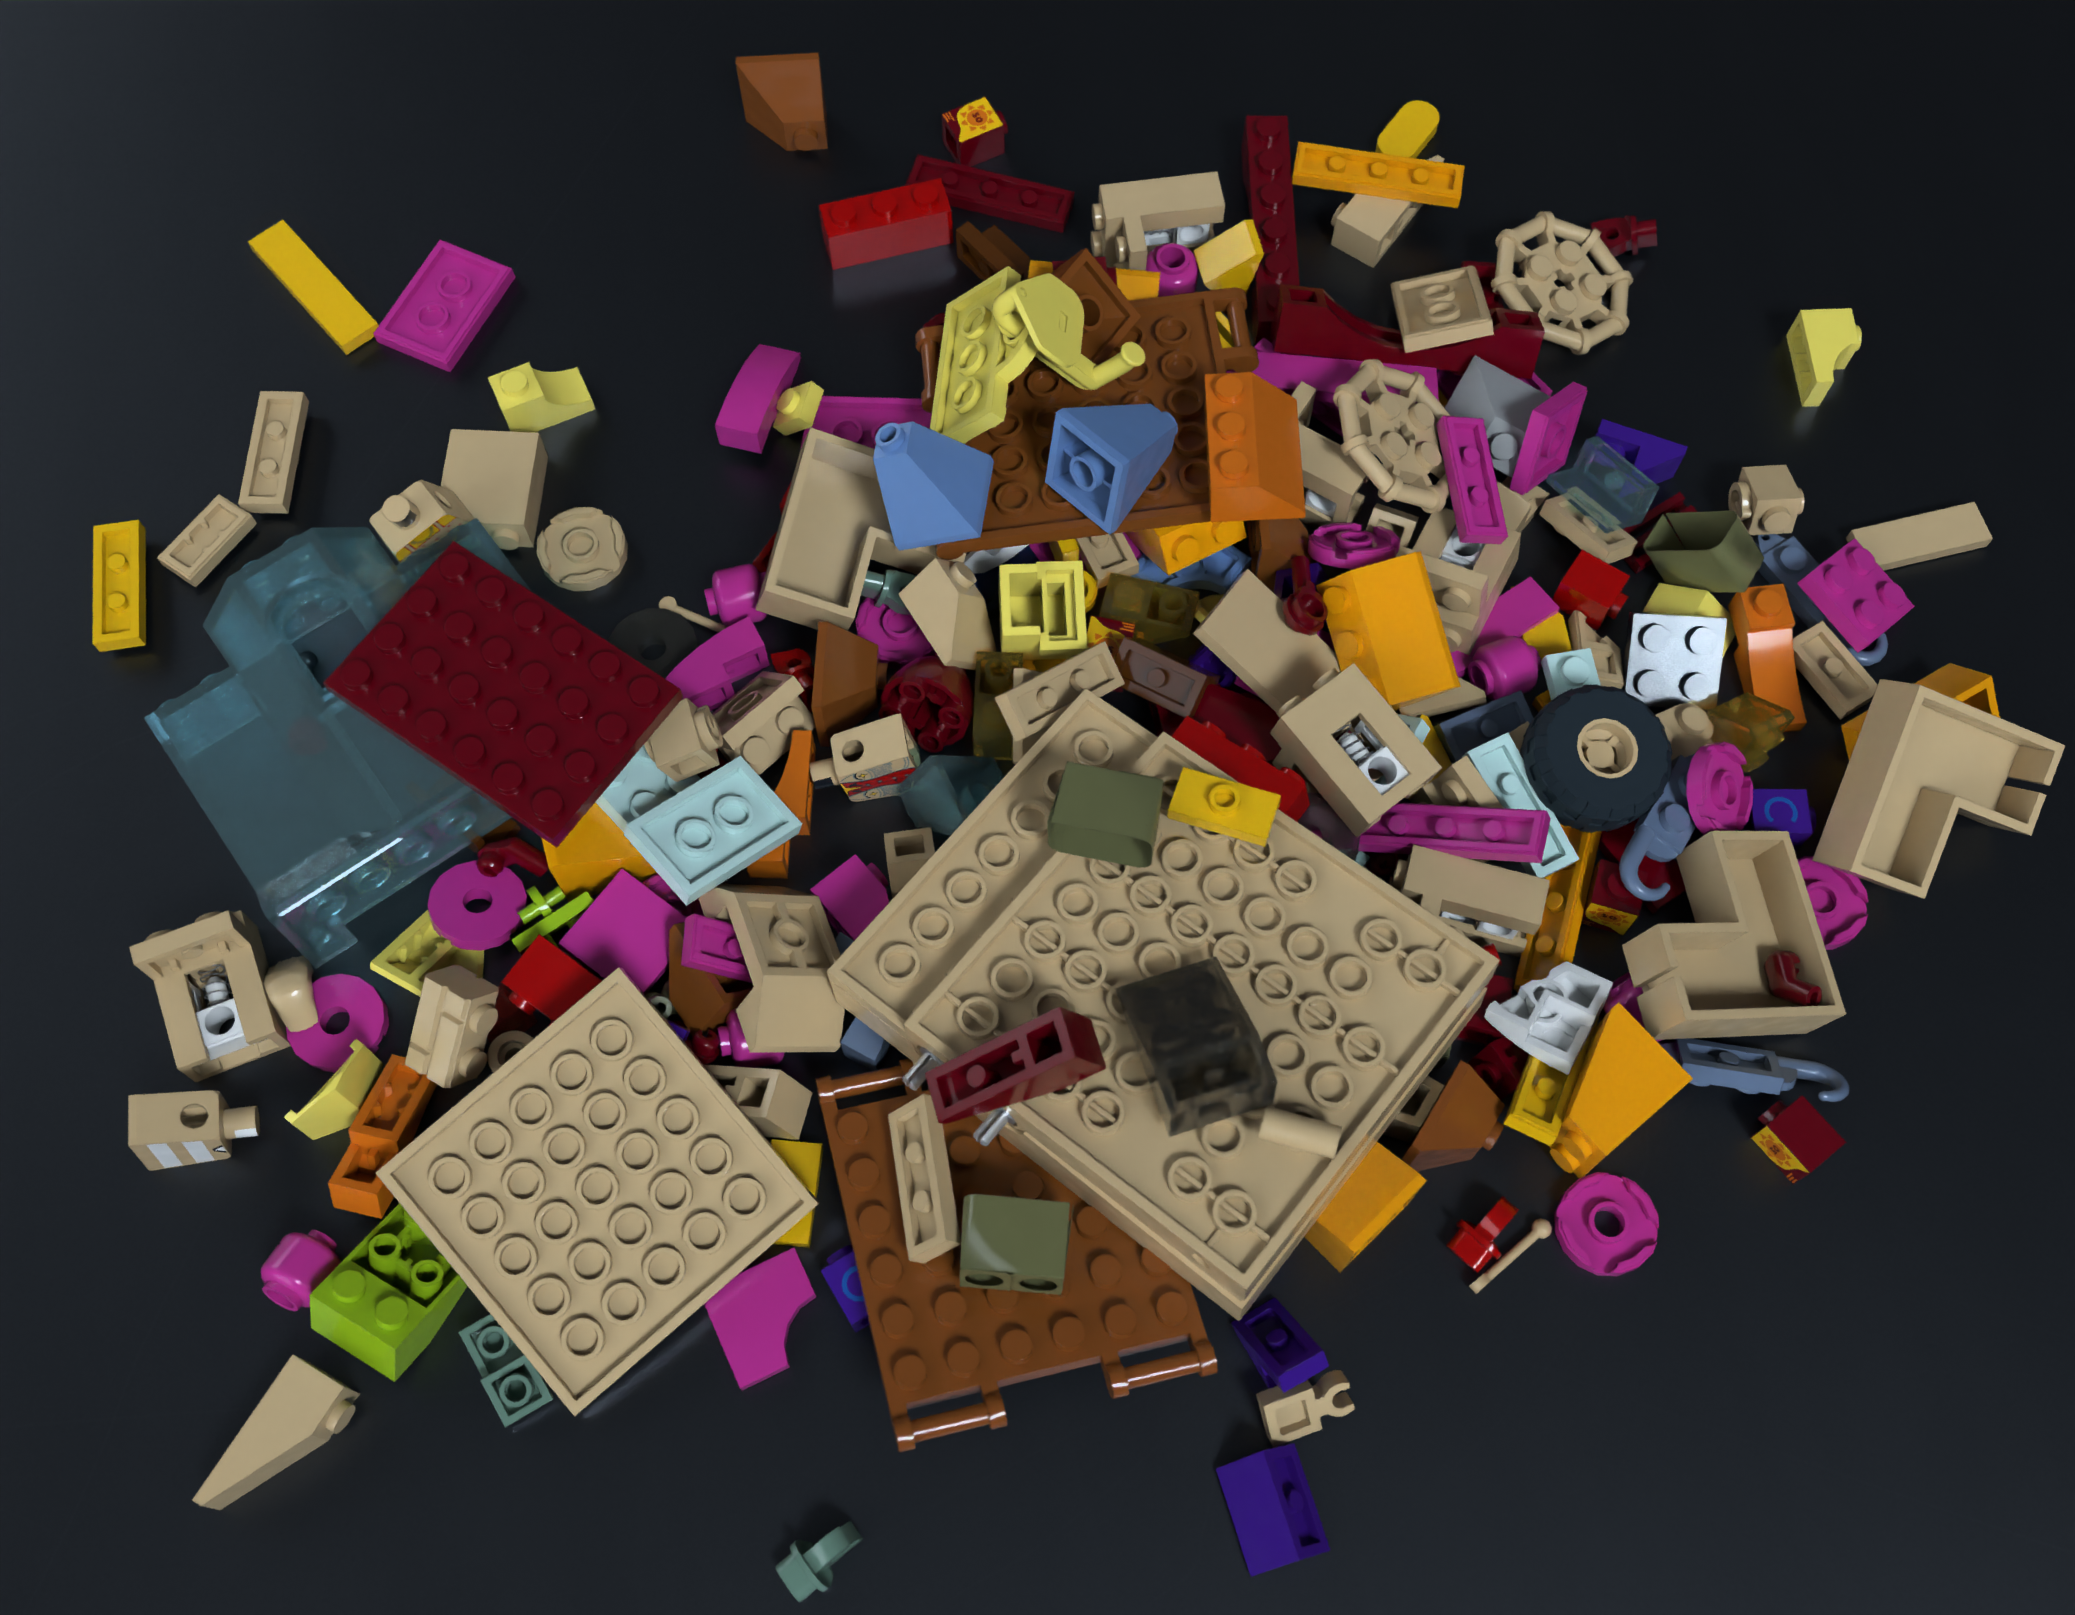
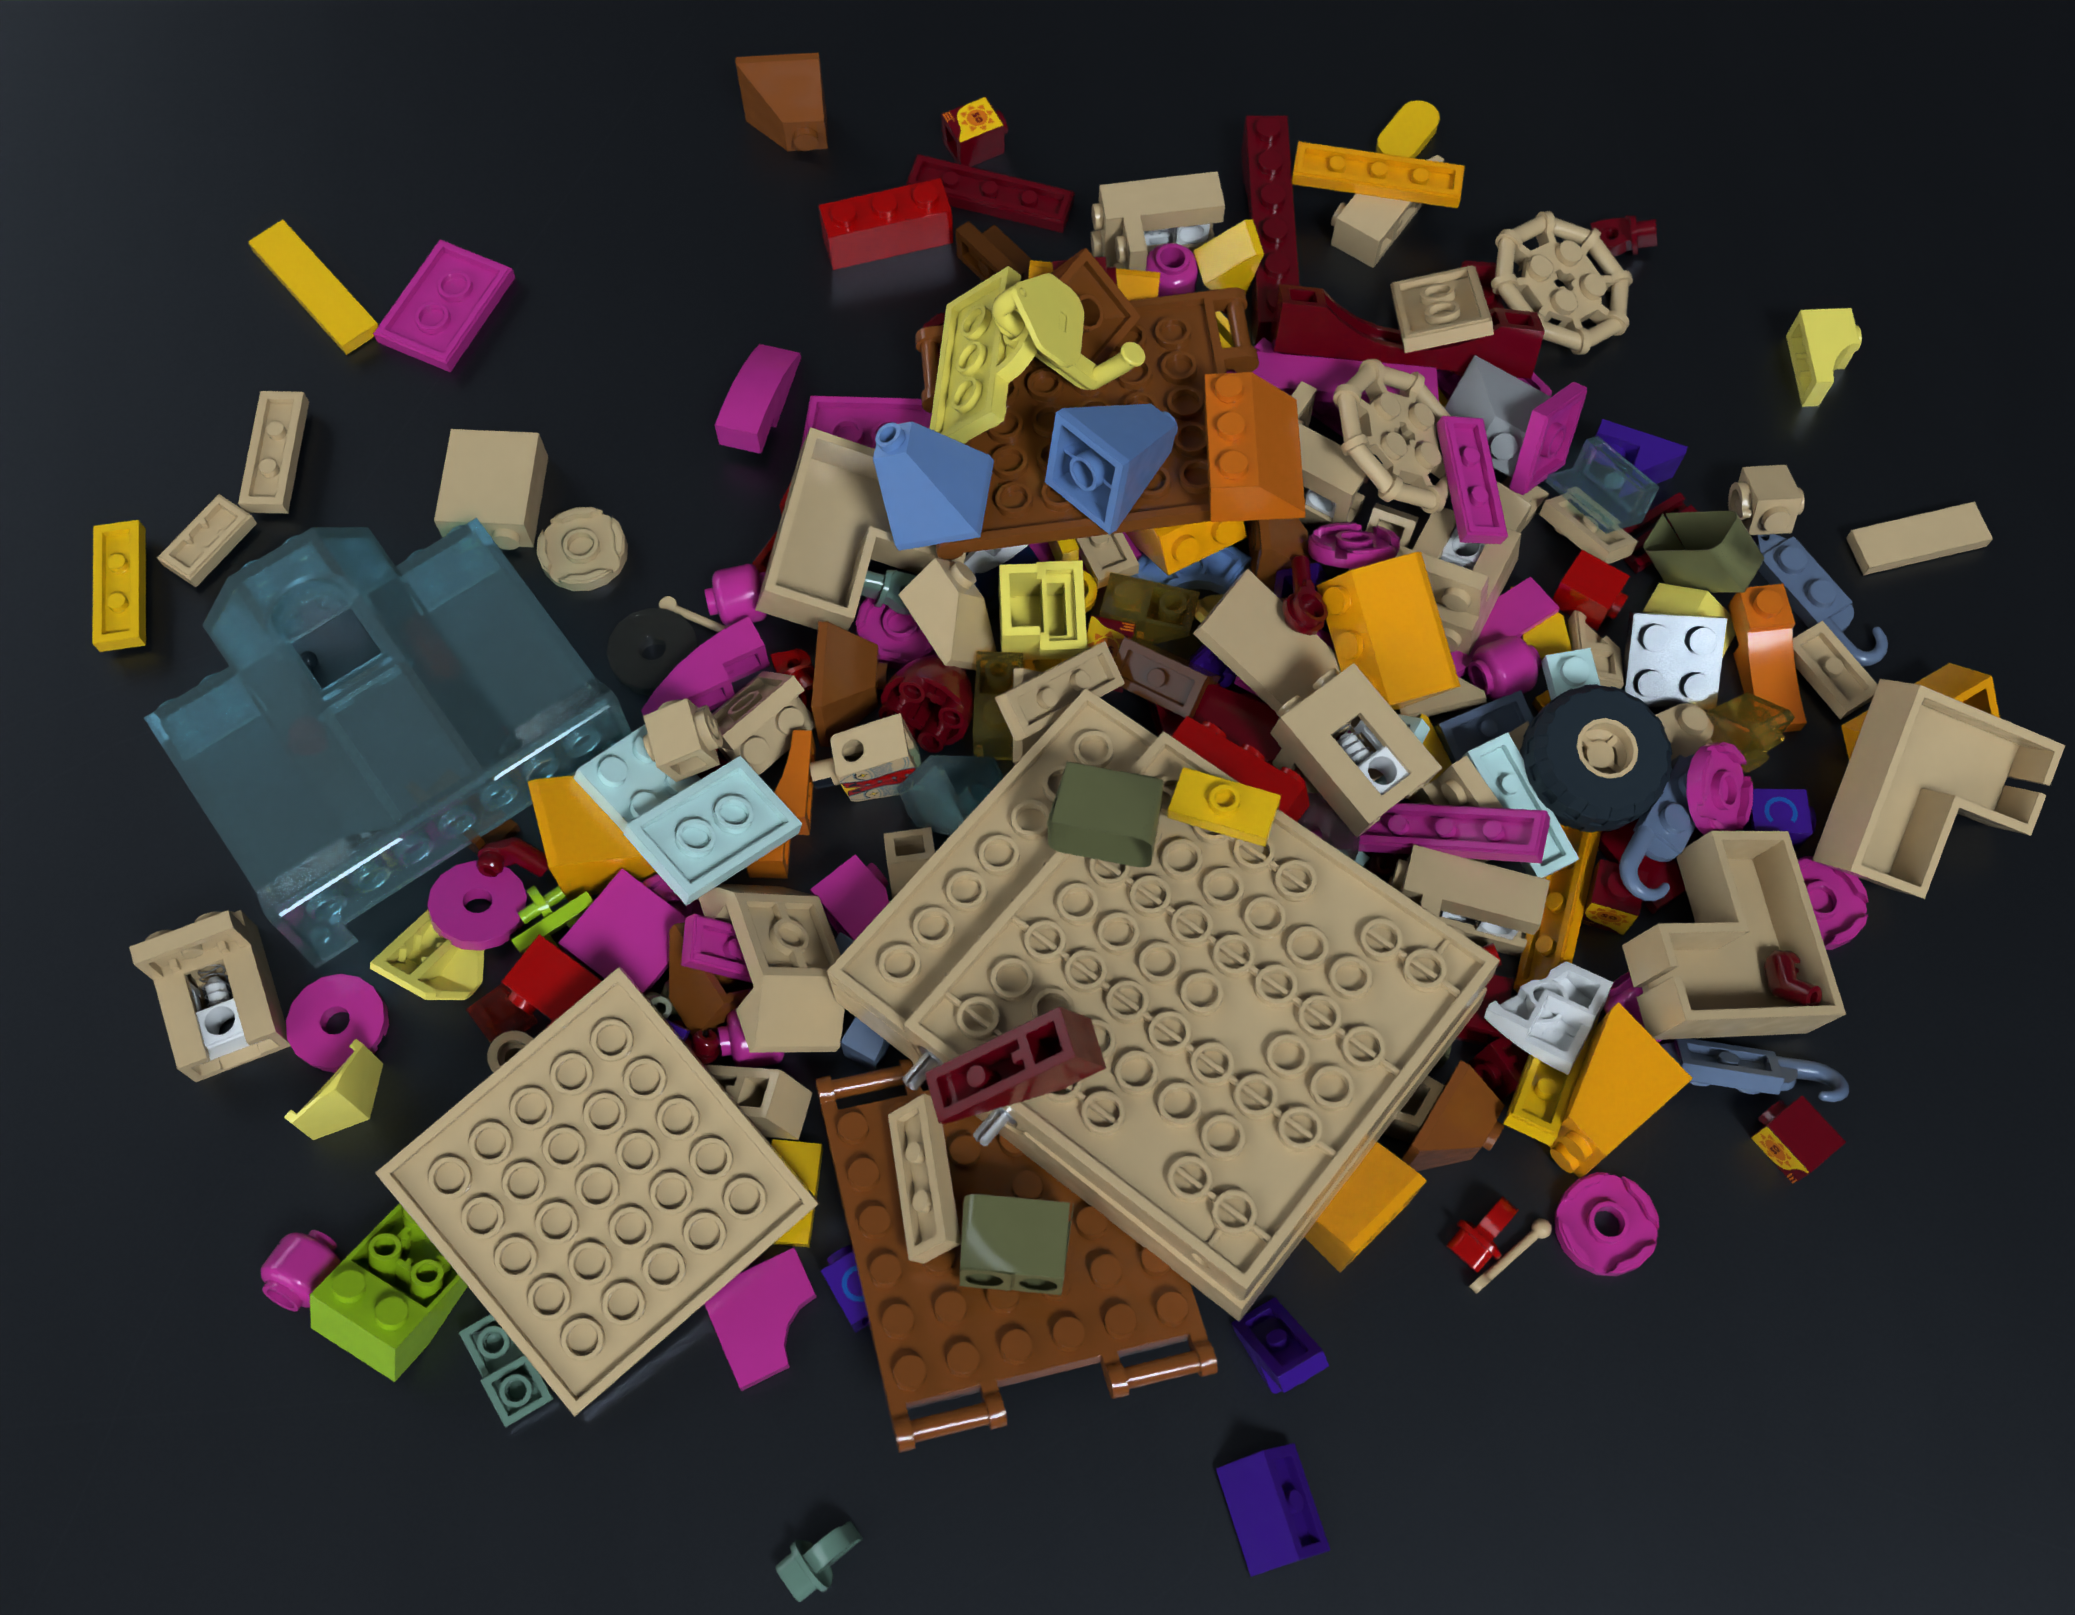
tan torso [128,1090,260,1171] -> none
tan slope [192,1355,360,1510] -> none
tan hair [264,956,318,1032] -> none
dark red plate [323,541,683,848] -> none
orange slope [328,1054,438,1219] -> none
tan torso [369,480,481,580] -> none
tan brick [404,965,499,1088] -> none
light yellow arch [487,362,595,433] -> none
light yellow plate [773,381,824,436] -> none
clear smoke slope [1116,957,1277,1137] -> none
tan plate [1256,1370,1355,1448] -> none
tan axle [1258,1106,1342,1159] -> none
dark pink plate [1797,538,1915,653] -> none

